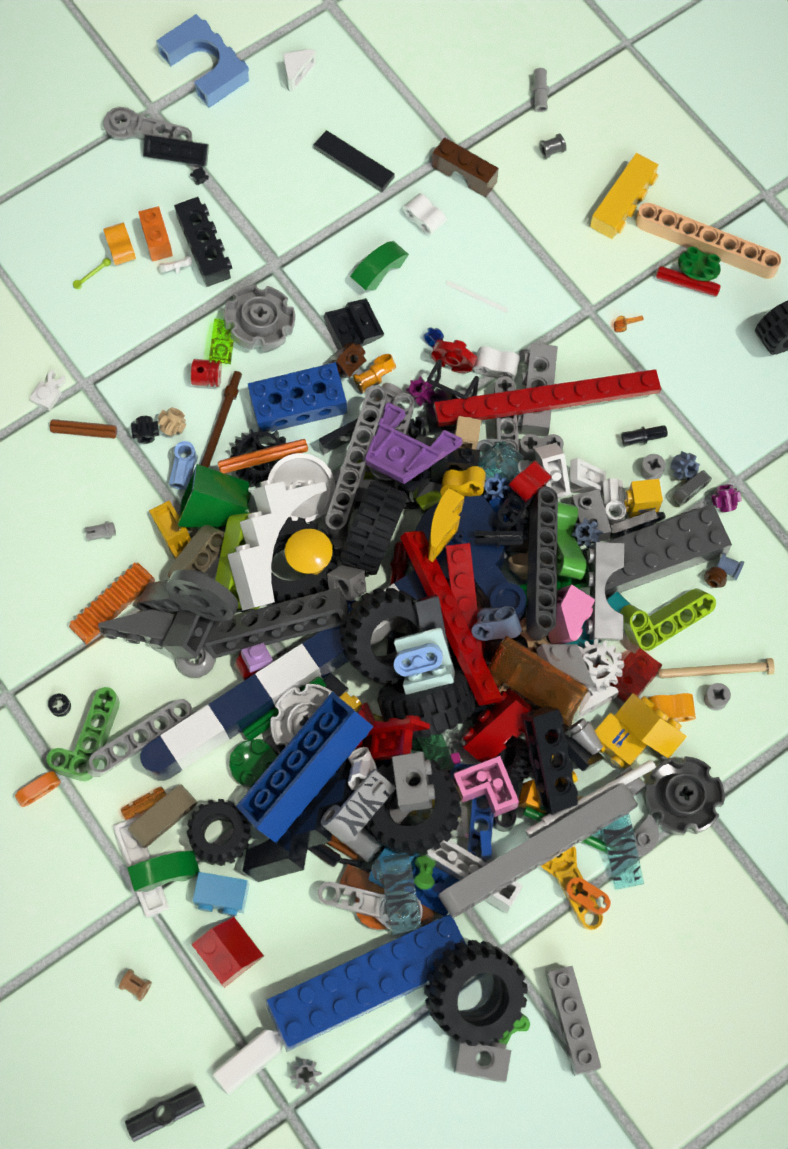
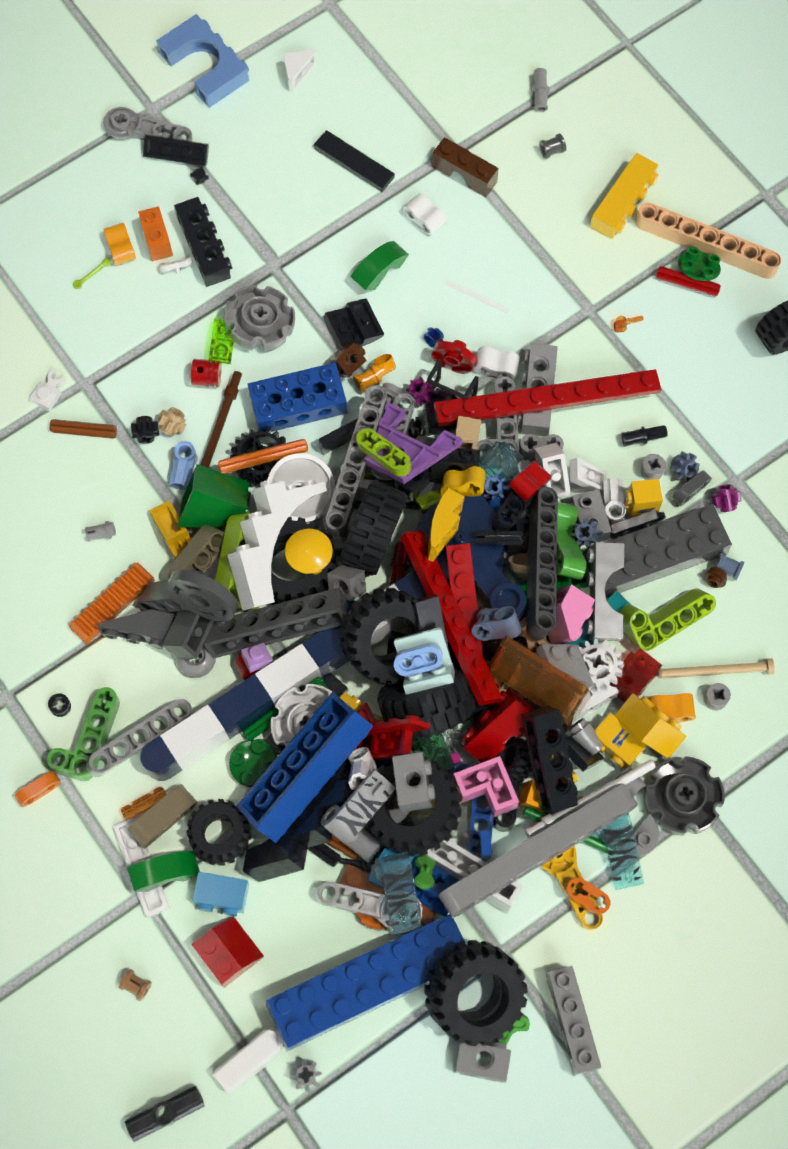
none -> lime beam [356,428,412,476]

